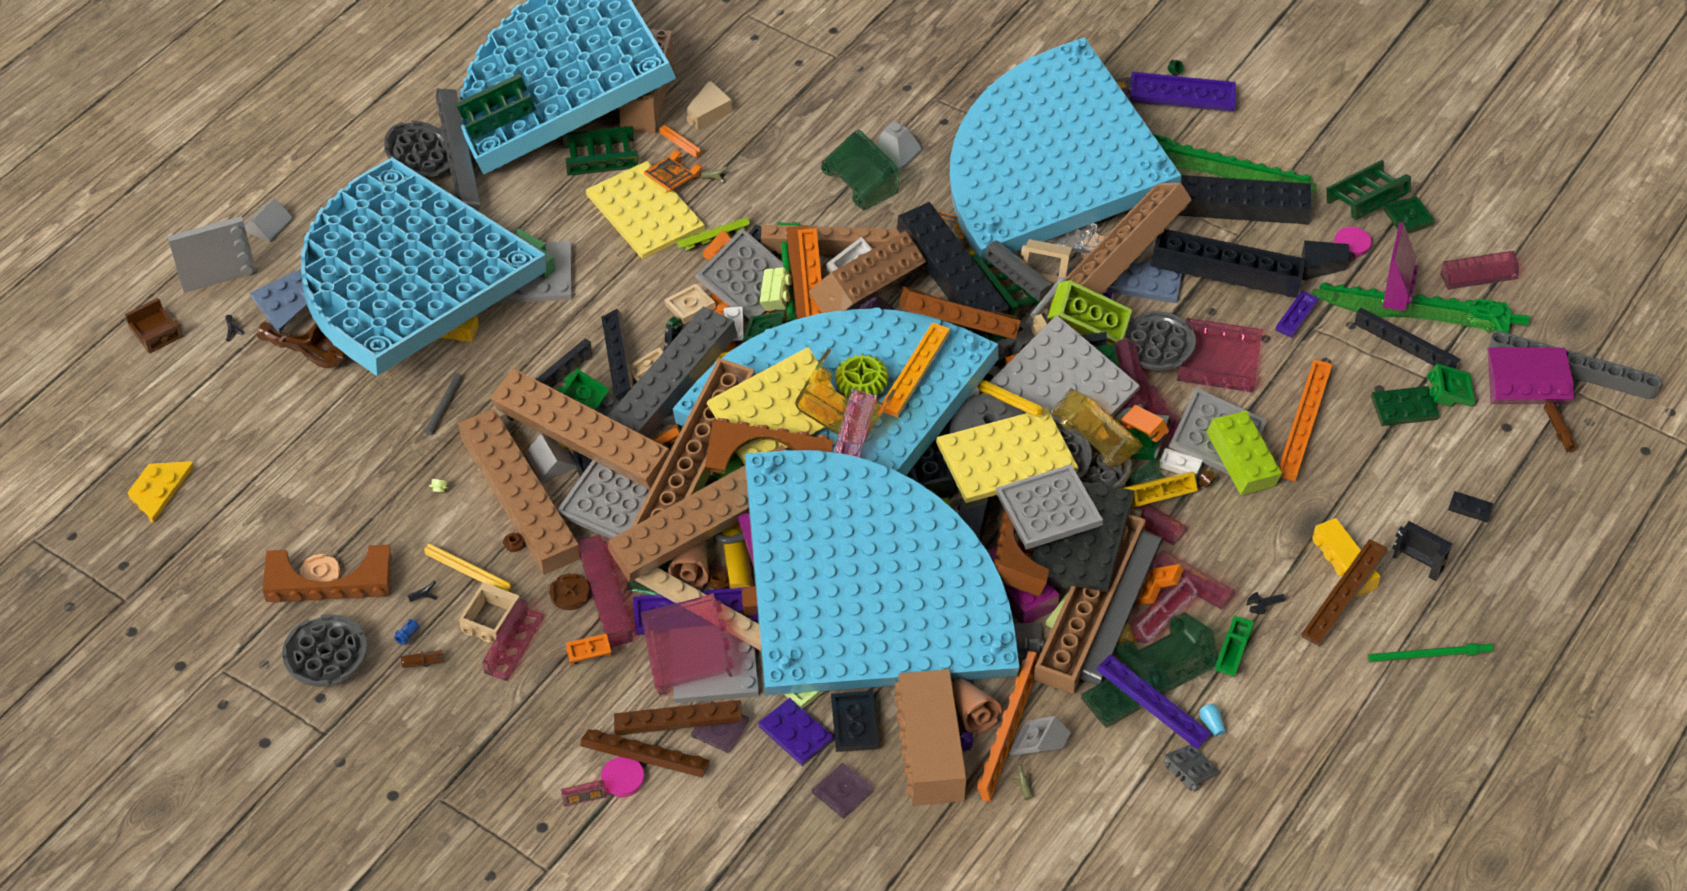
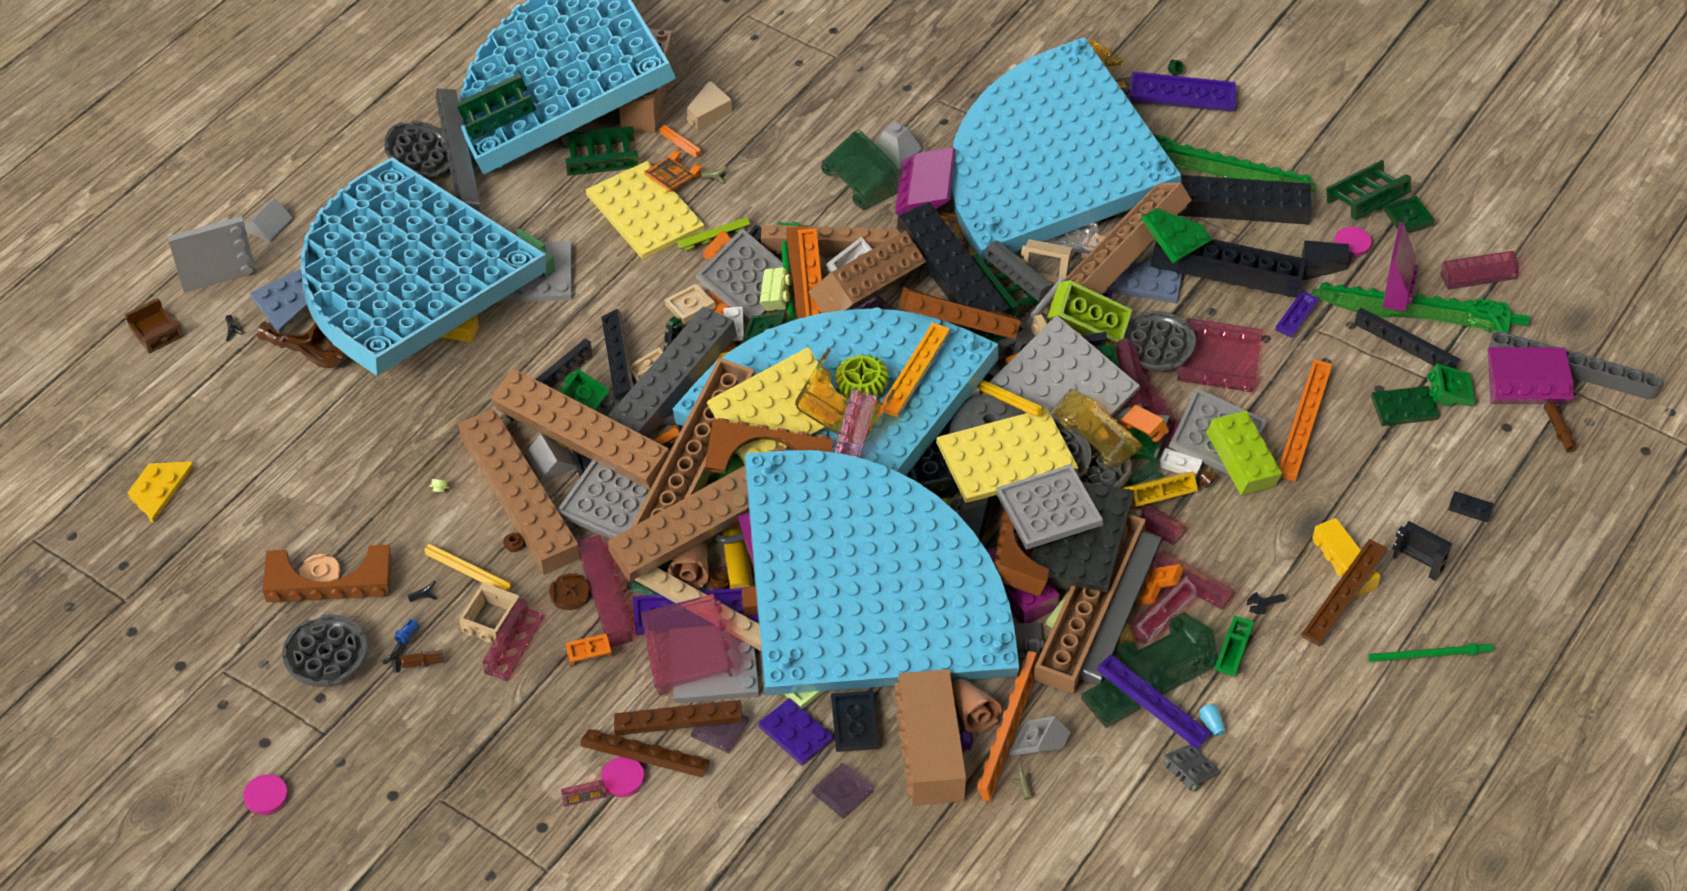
dark grey bar [425,374,462,435] -> none
none -> dark pink tile [243,774,288,815]
none -> black bar [382,642,405,673]
none -> magenta slope [895,147,956,215]
none -> clear yellow wing [1087,40,1123,67]
none -> green plate [1141,208,1212,264]

